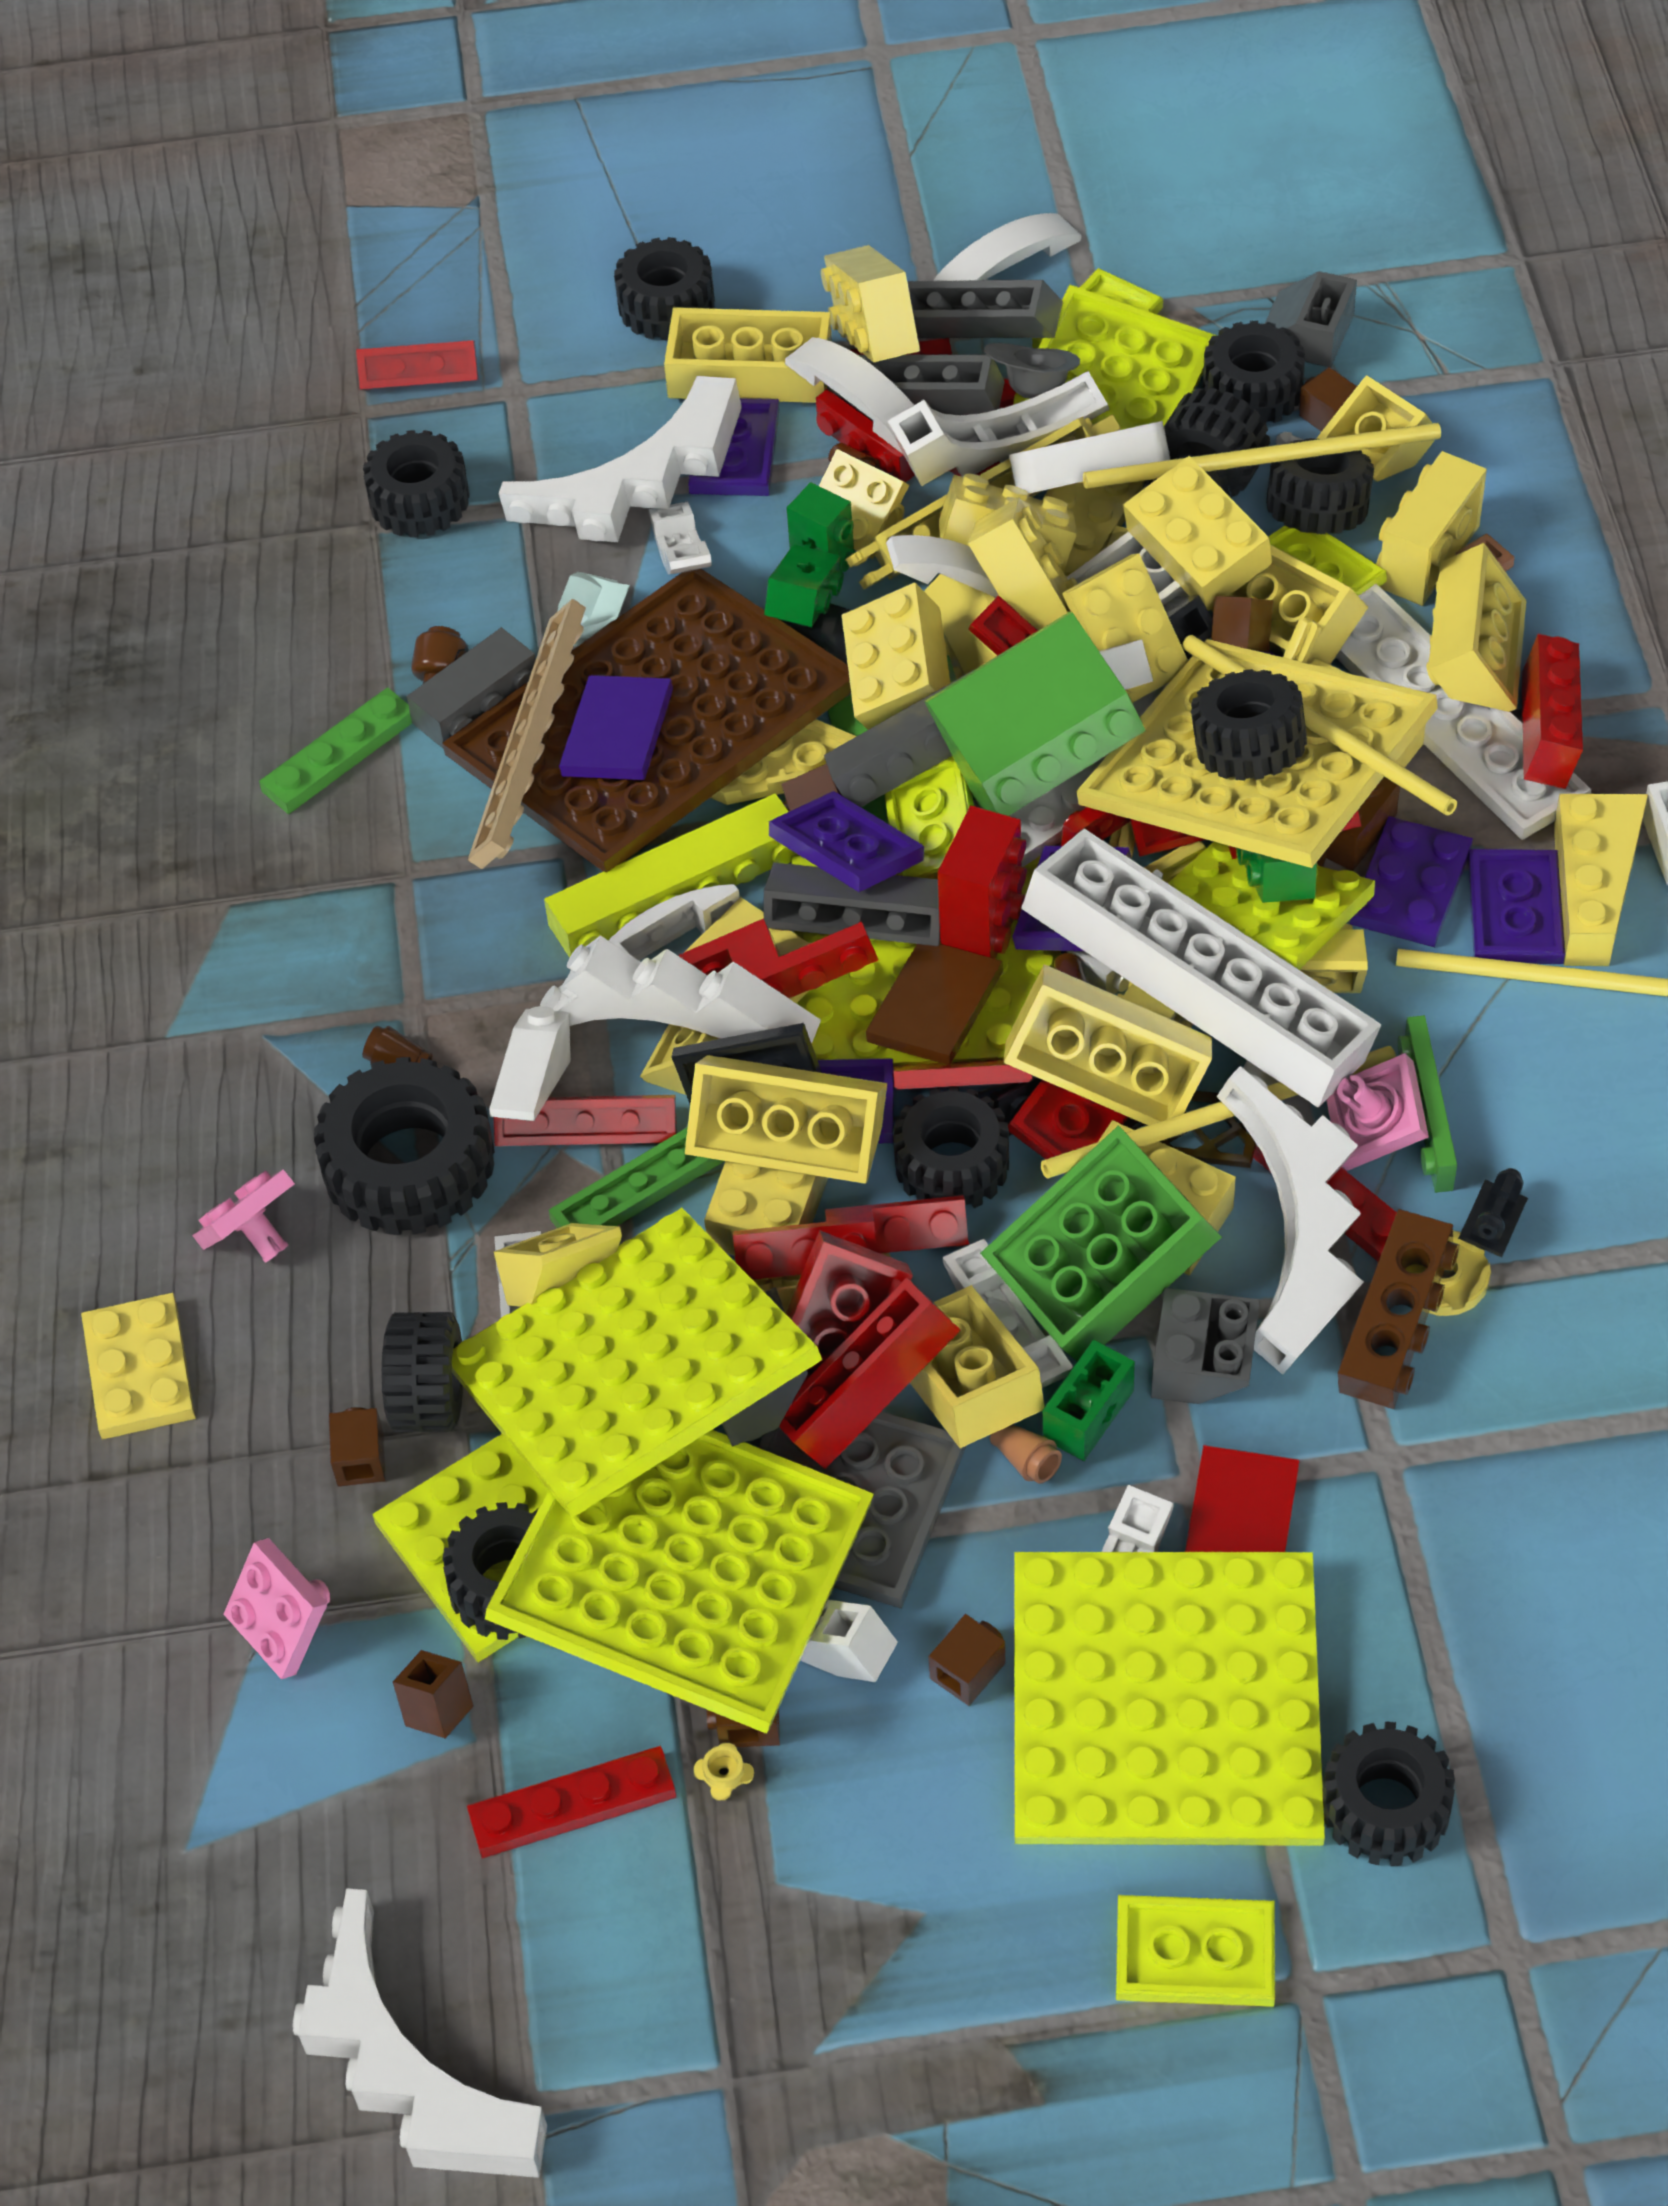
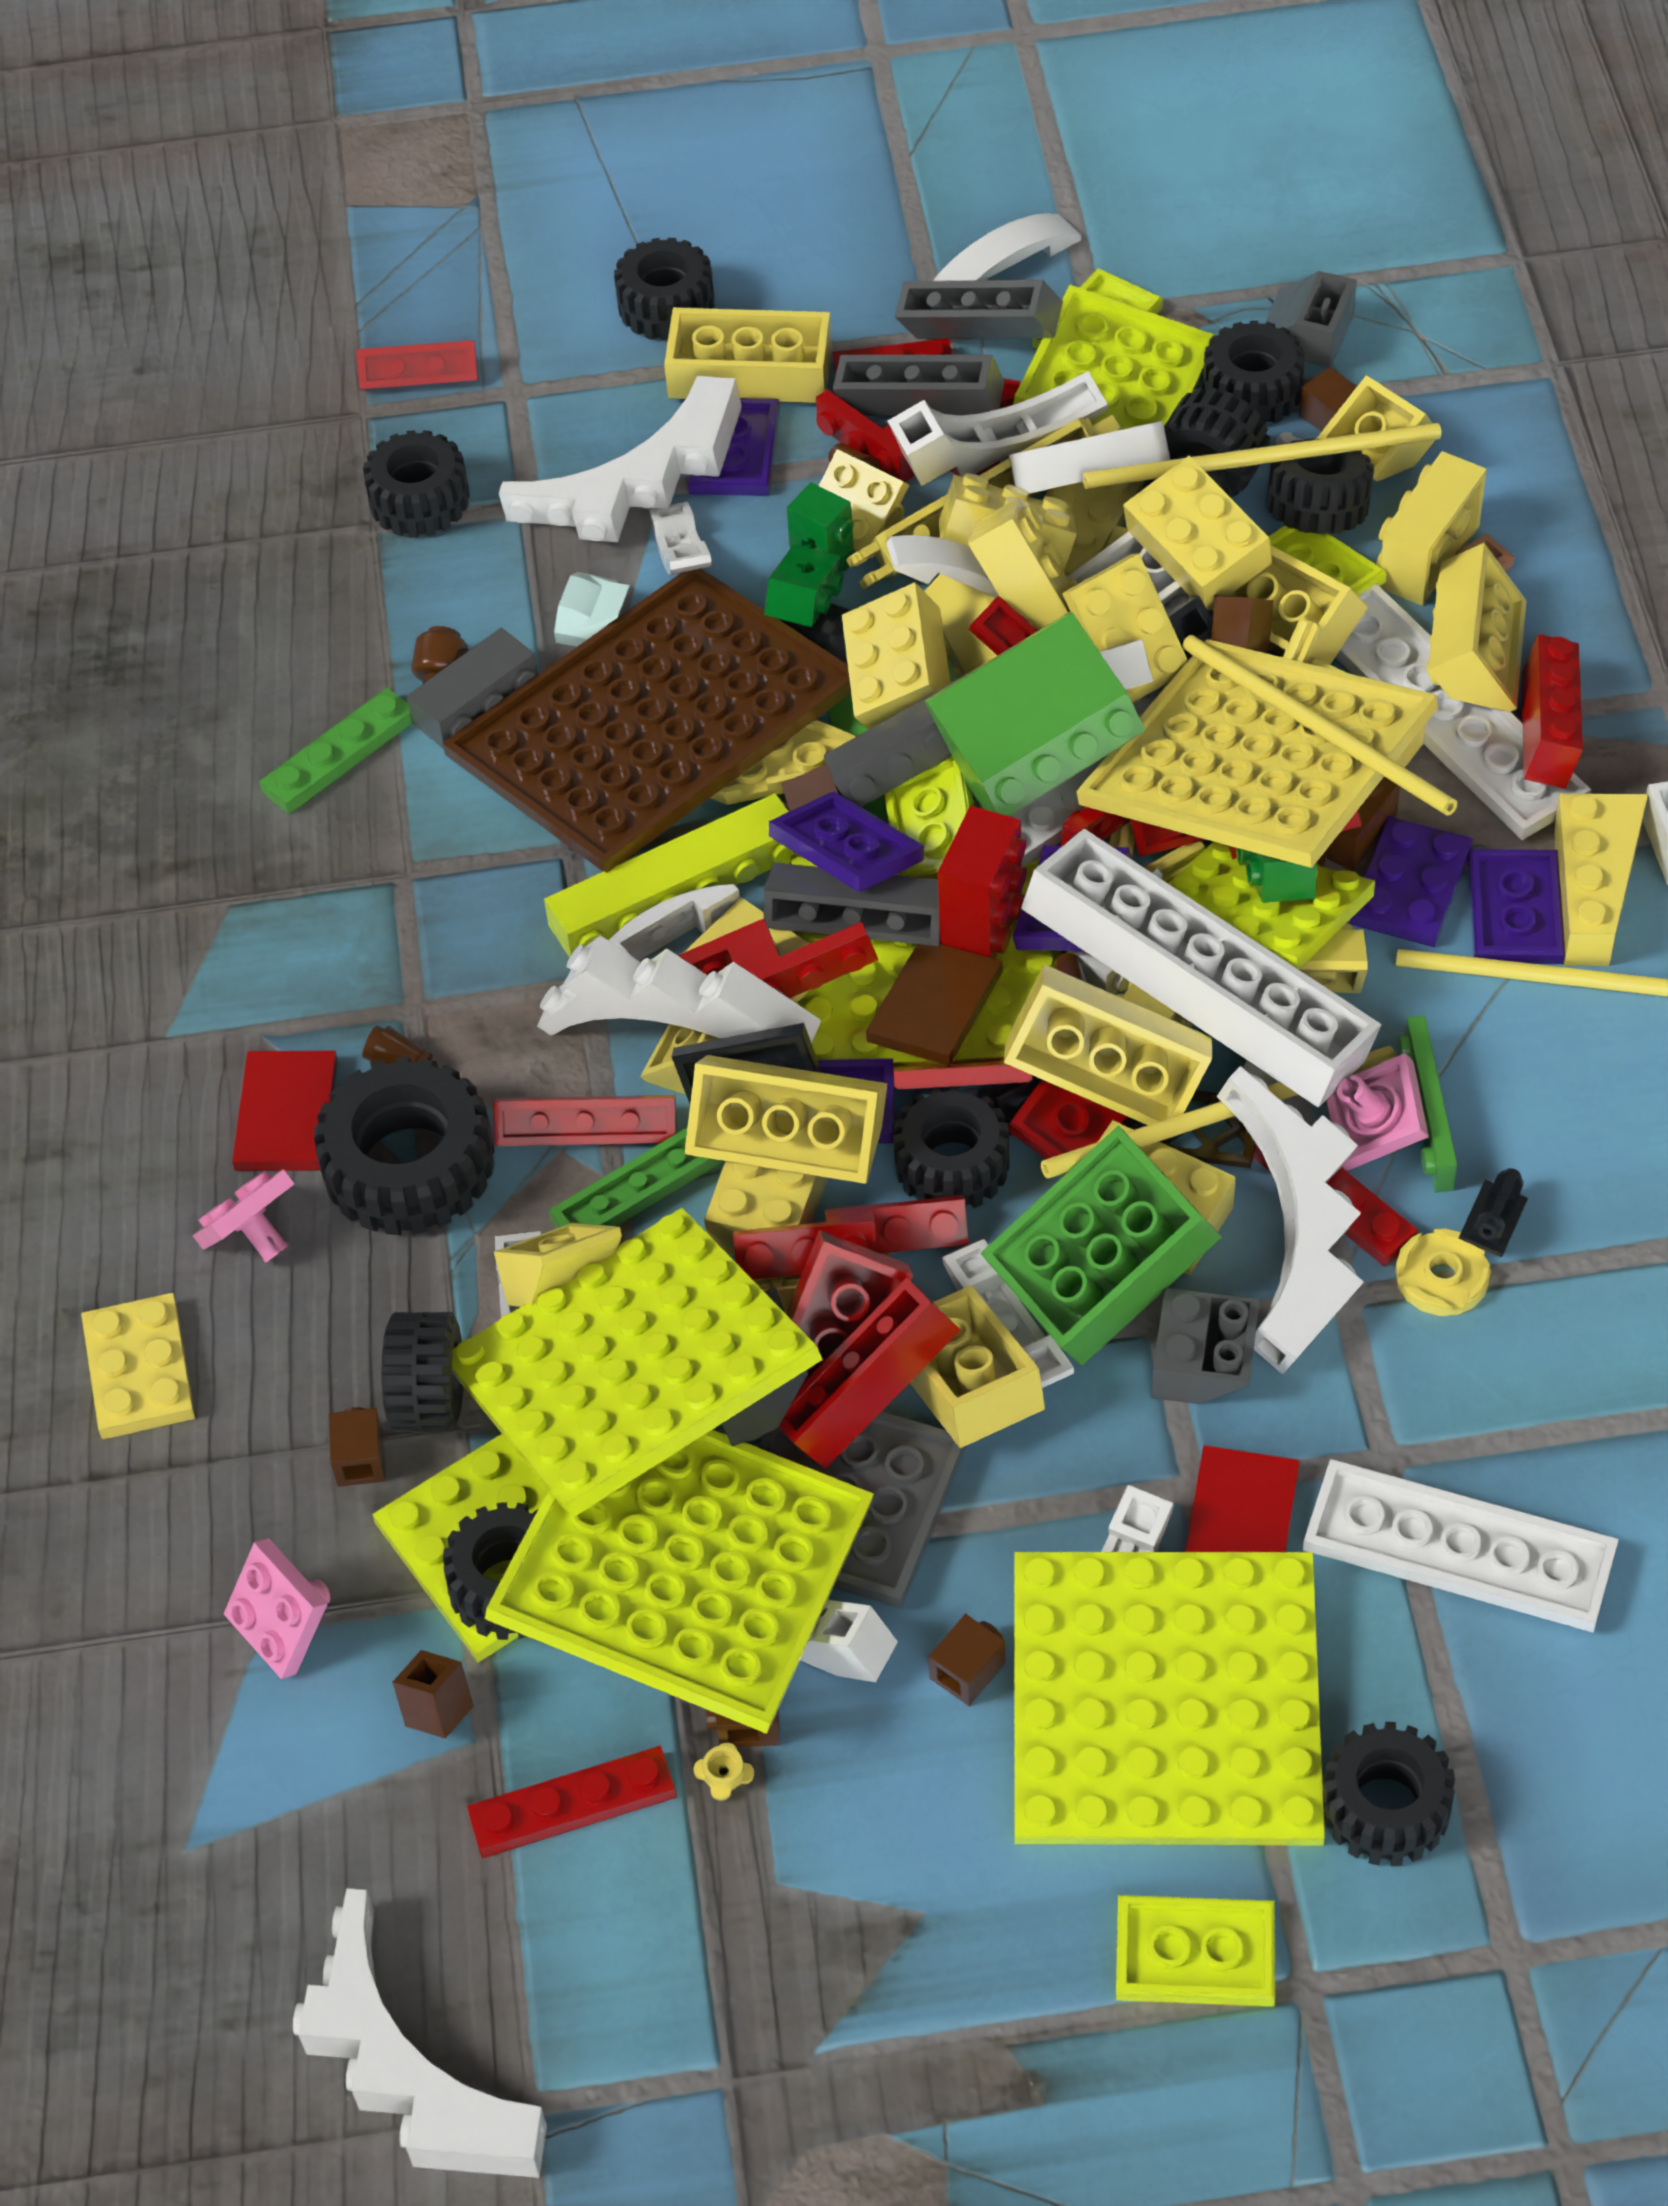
tan plate [468,598,586,869] -> none
white slope [489,1006,571,1121] -> none
dark purple tile [559,675,673,780] -> none
white slope [785,337,914,453] -> none
light yellow brick [821,245,920,362] -> none
dark grey piece [984,343,1080,399] -> none
nougat cone [990,1424,1062,1484] -> none
green brick [1043,1339,1135,1461] -> none
black tyre [1191,669,1307,781] -> none
reddish brown brick [1338,1209,1459,1409] -> none
none -> red tile [232,1050,338,1171]
none -> white plate [1303,1459,1619,1632]

